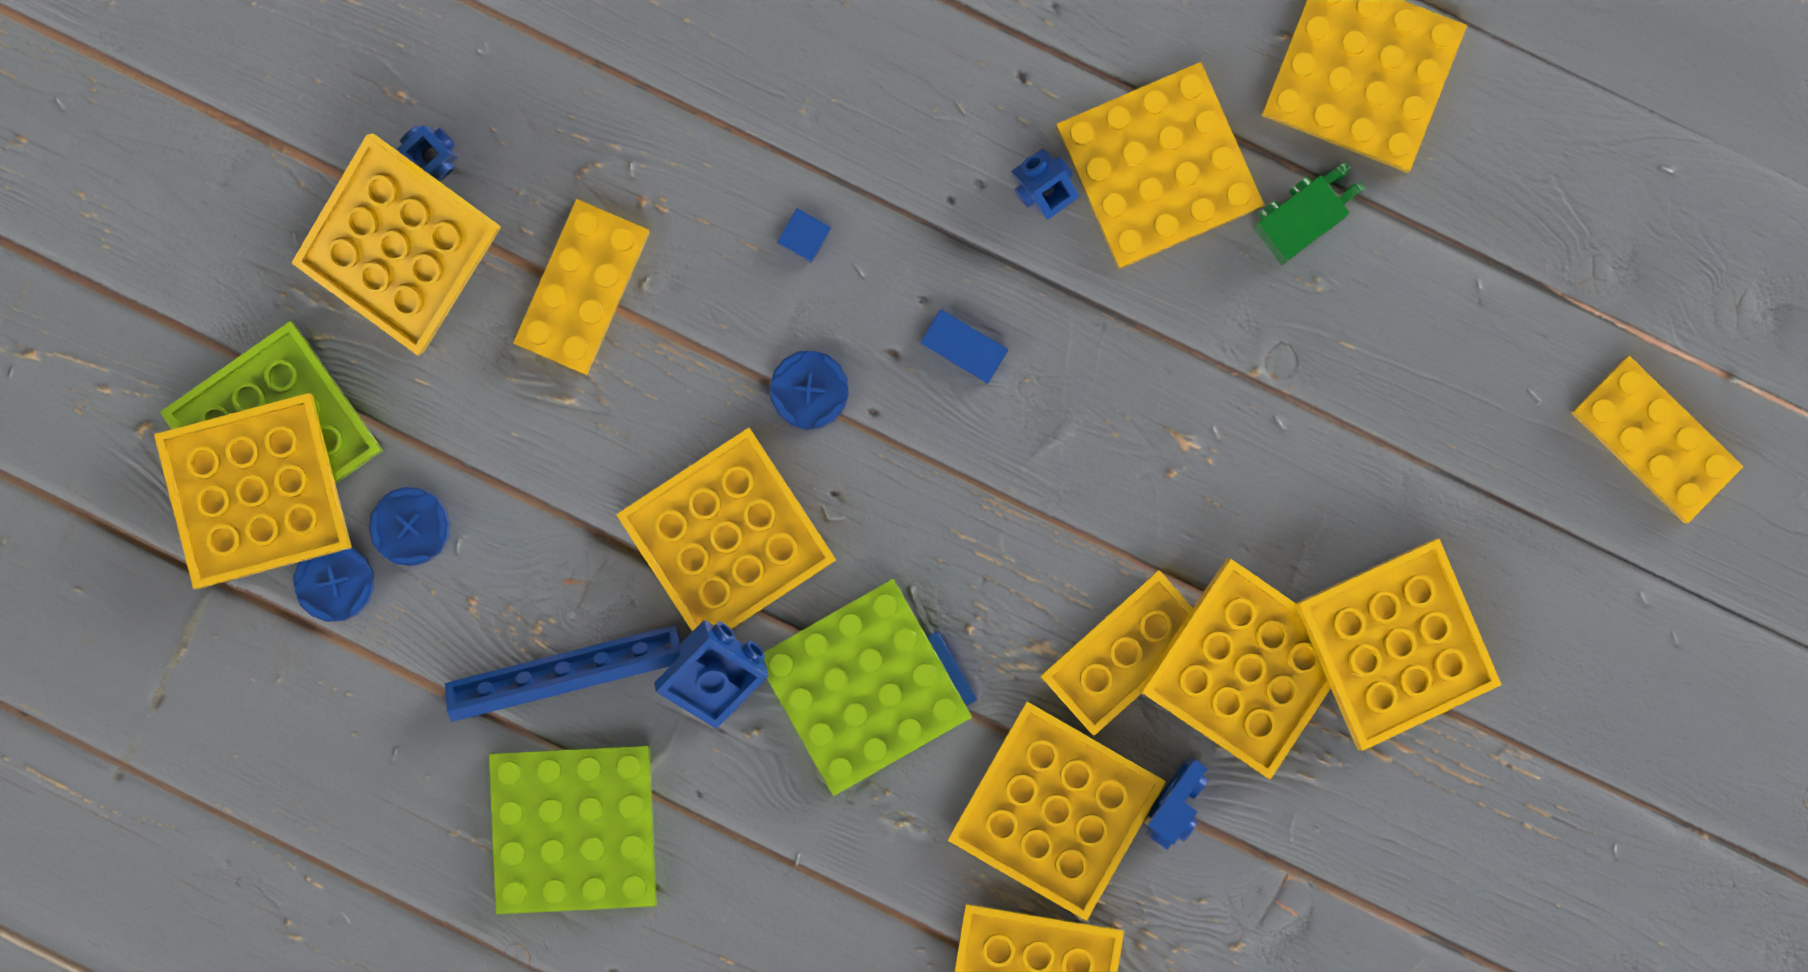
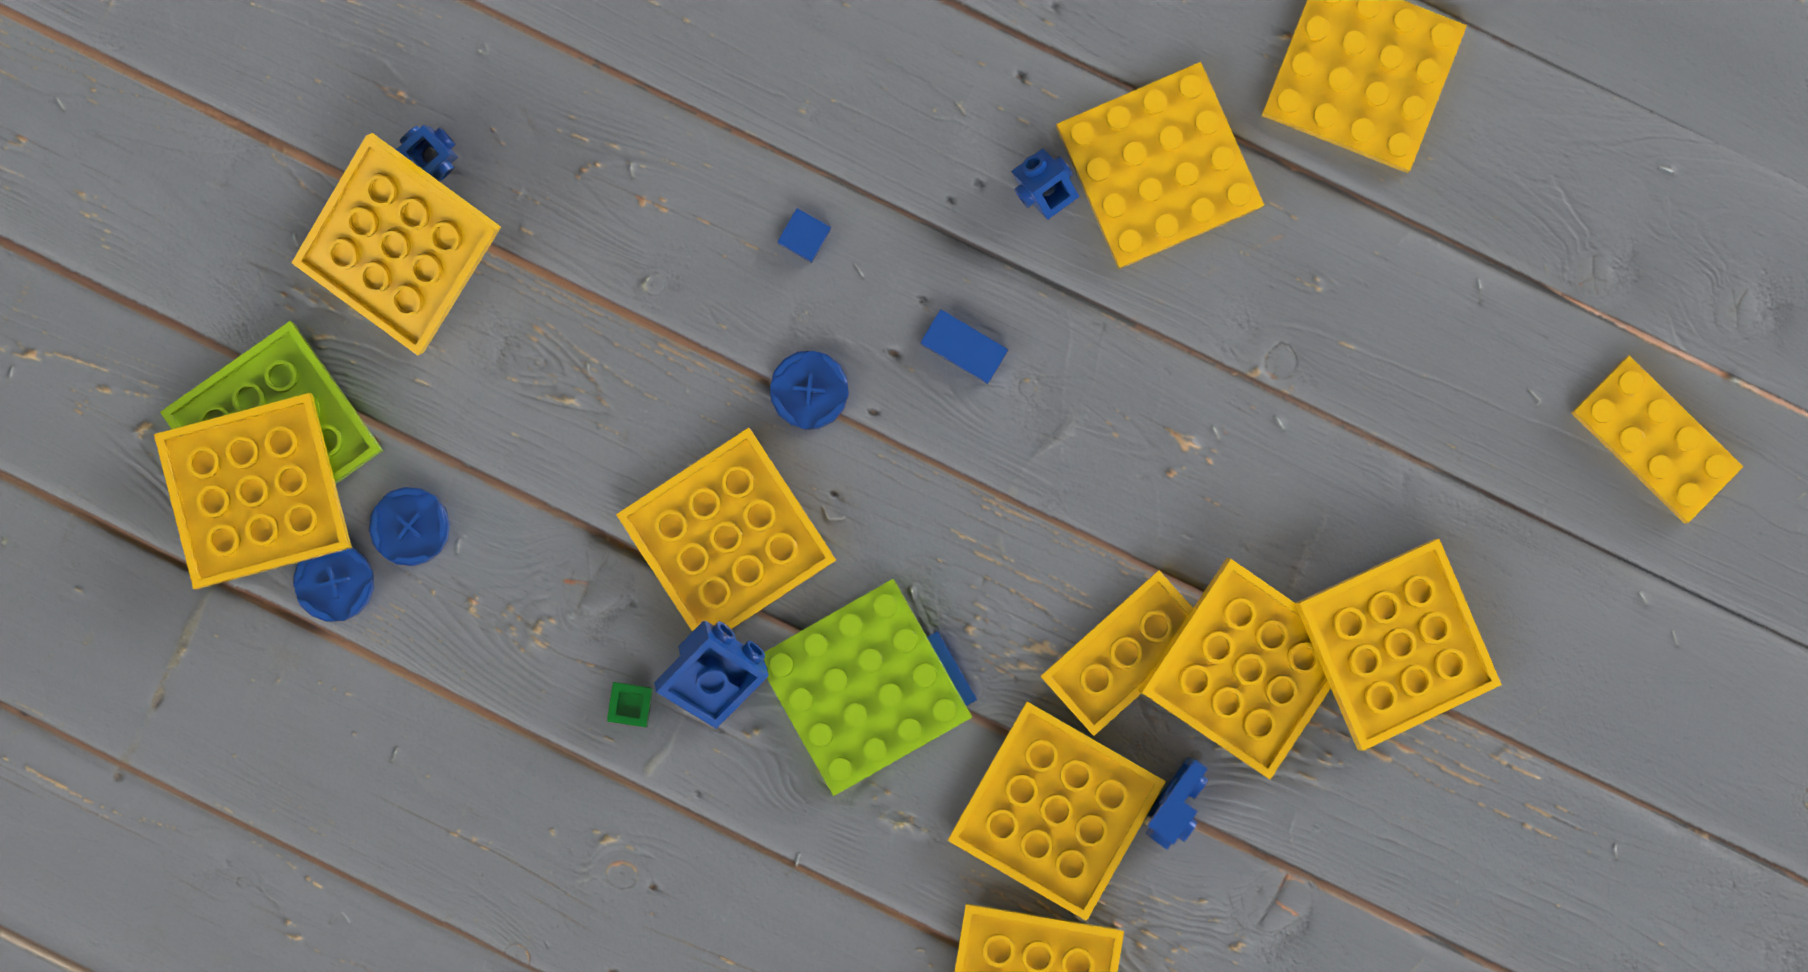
blue plate [445,624,681,722] -> none
lime plate [489,745,657,914] -> none
yellow plate [513,199,650,376] -> none
green hinge [1254,161,1366,265] -> none
none -> green plate [607,682,654,728]

